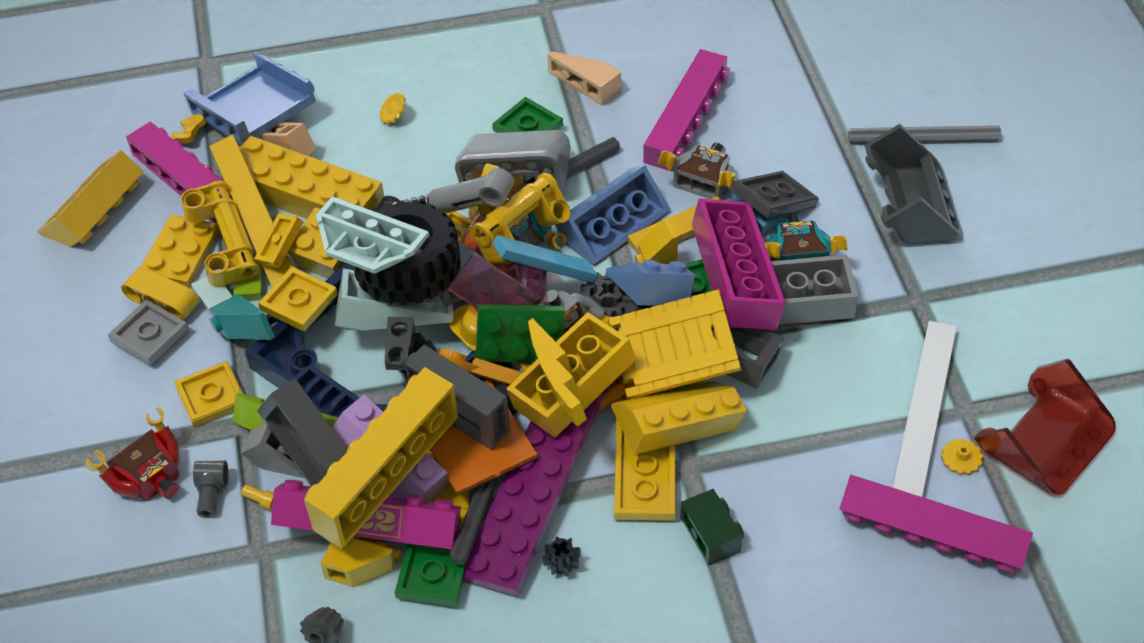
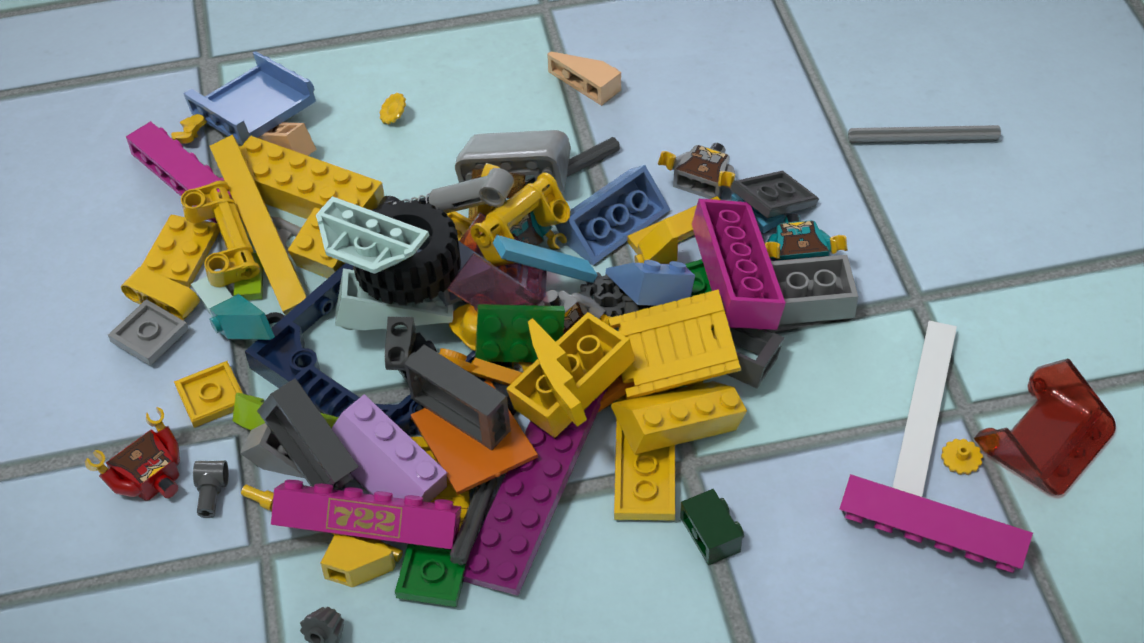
yellow slope [37,150,144,247] -> none
yellow plate [254,213,304,268] -> none
yellow plate [258,267,338,332] -> none
yellow brick [304,367,458,549] -> none
green plate [492,96,563,133] -> none
black gear [543,537,581,577] -> none
dark pink brick [643,49,730,171] -> none
dark grey windscreen [865,124,962,243] -> none

